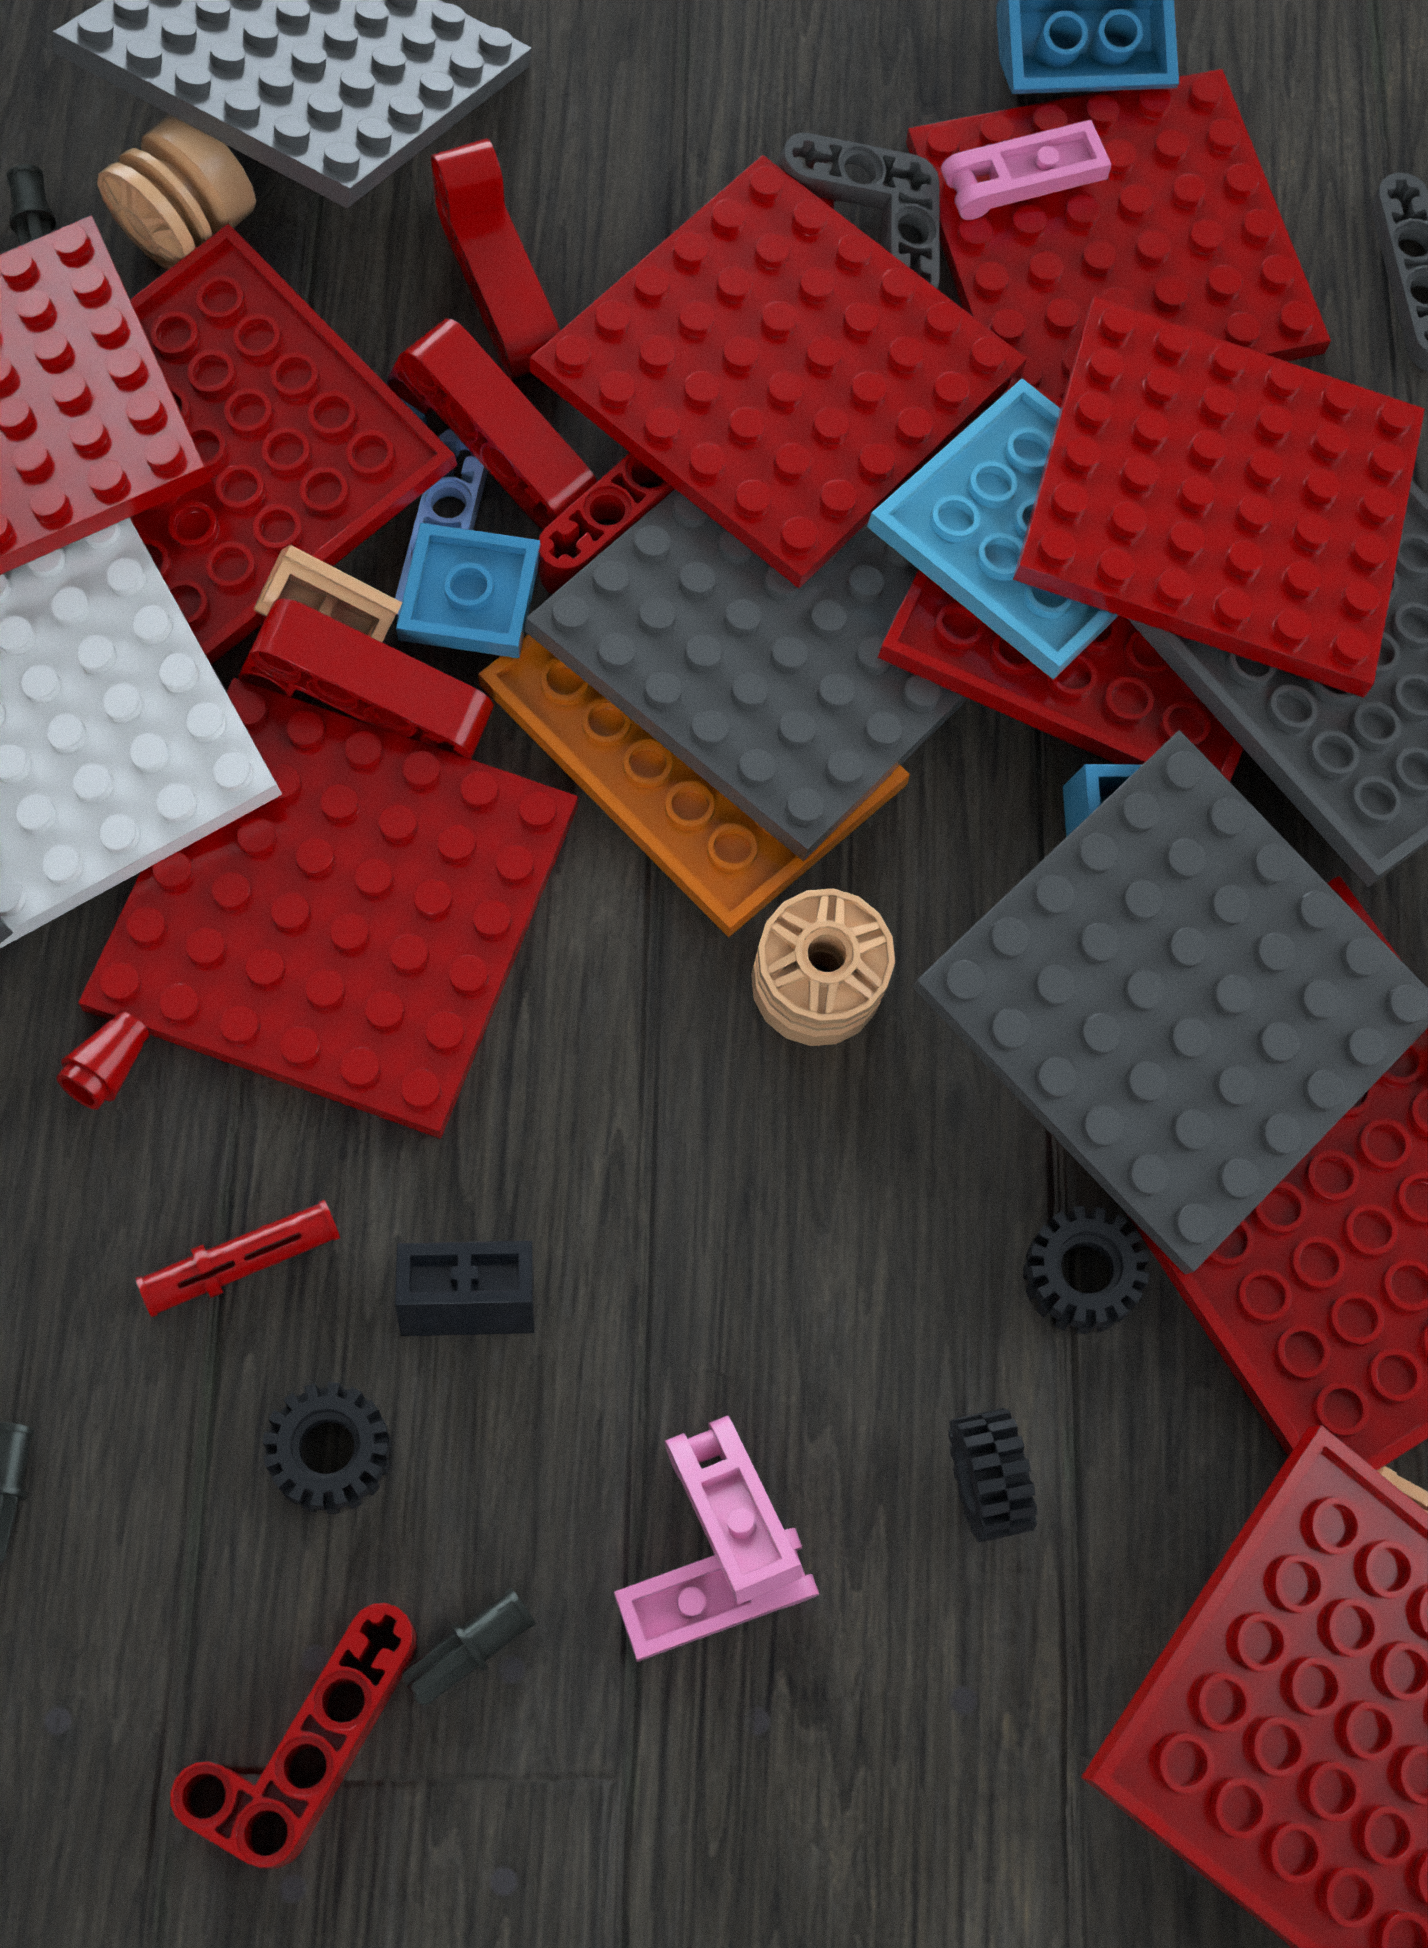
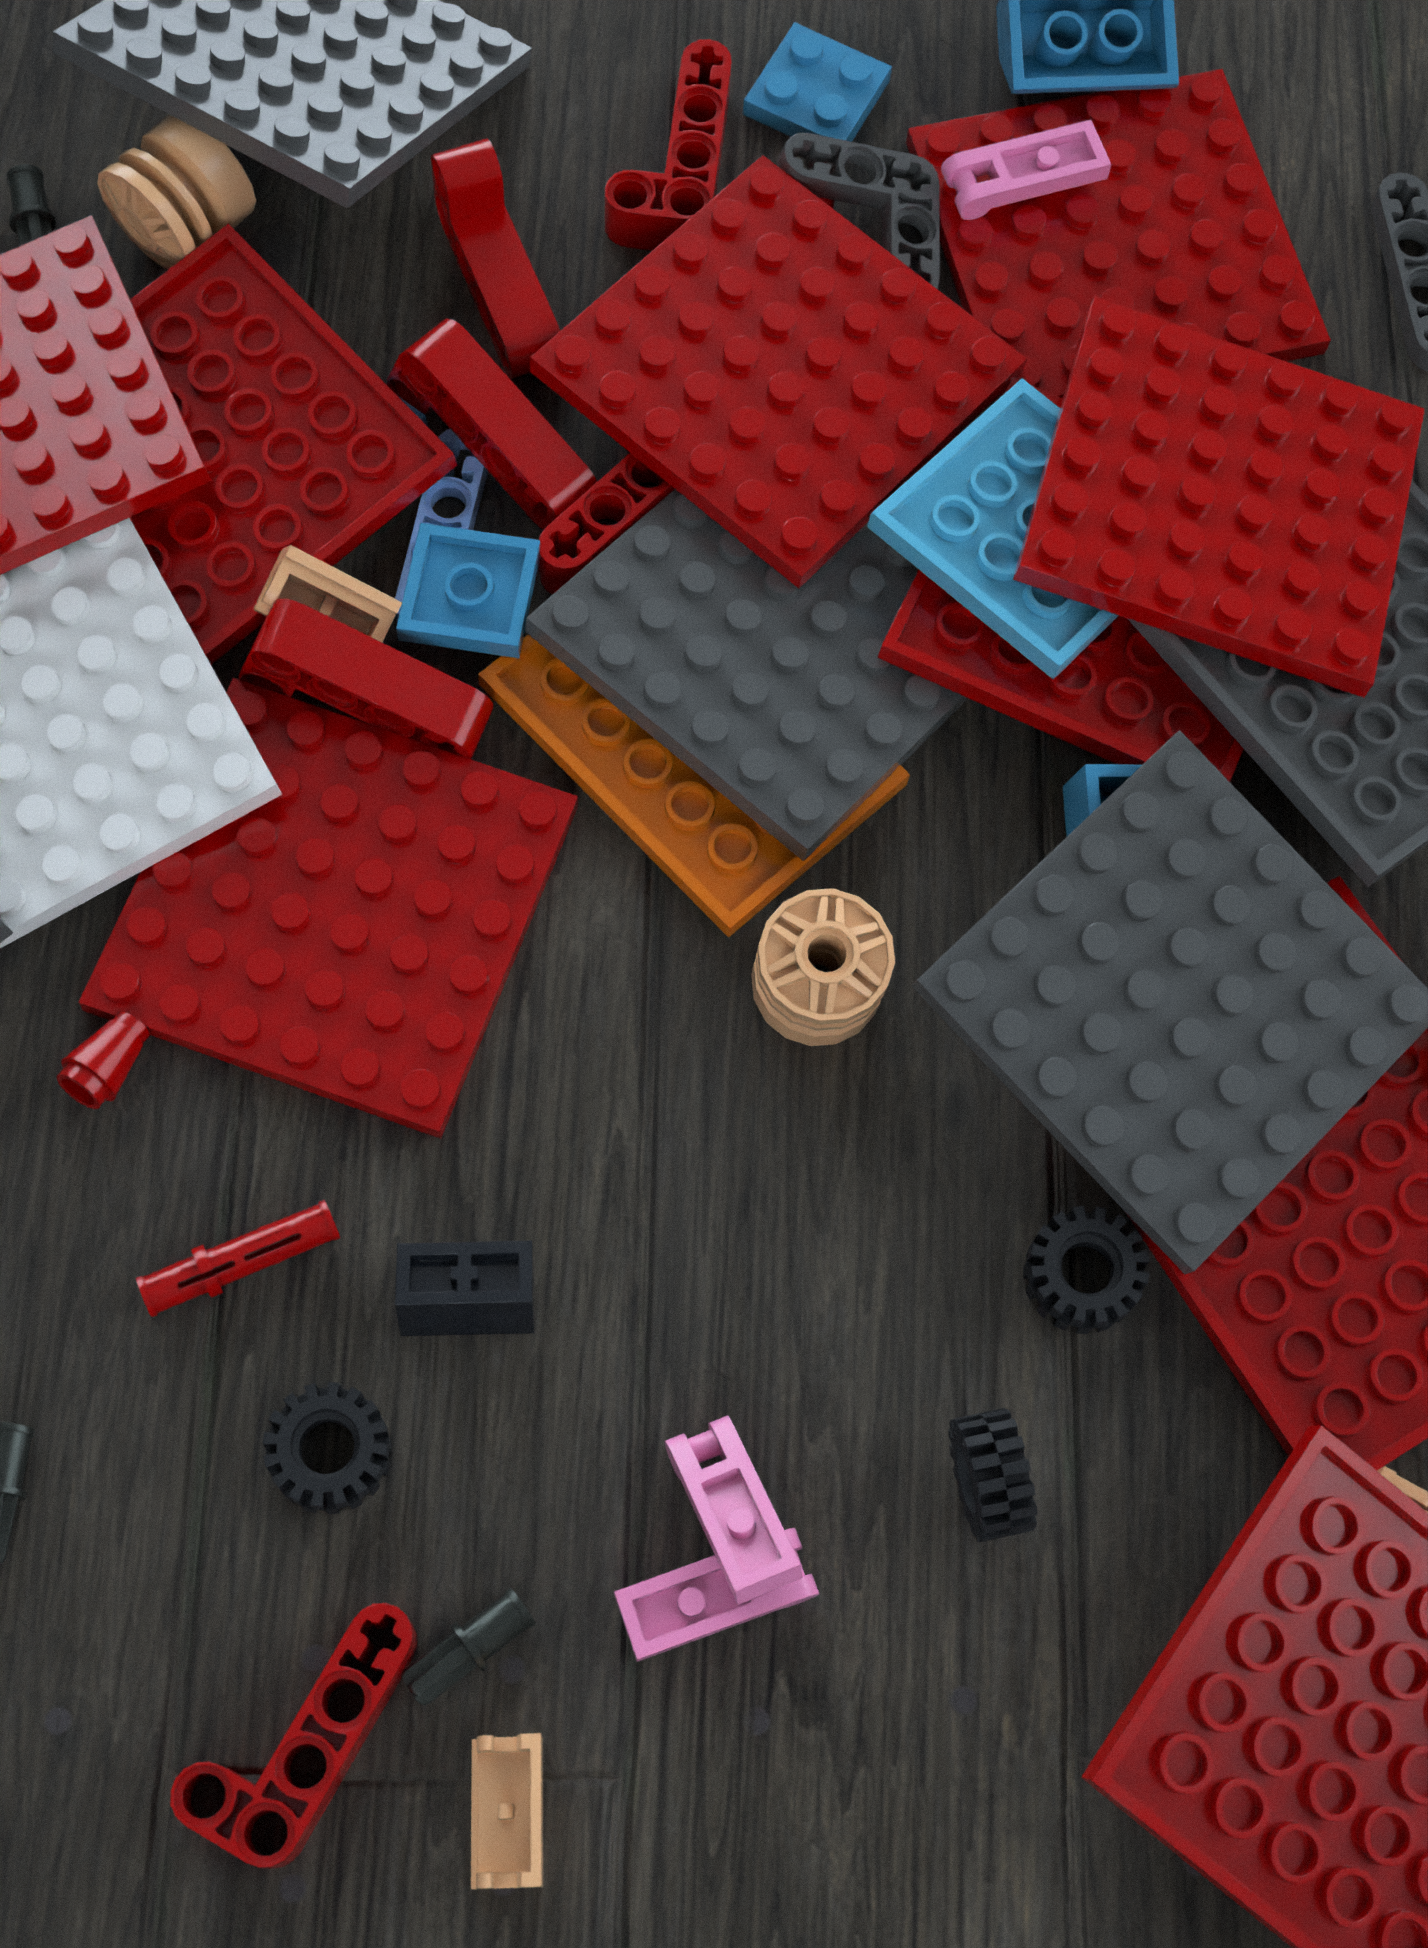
none -> light nougat hinge [471,1733,543,1889]
none -> red beam [605,39,732,251]
none -> dark azure plate [743,22,892,142]

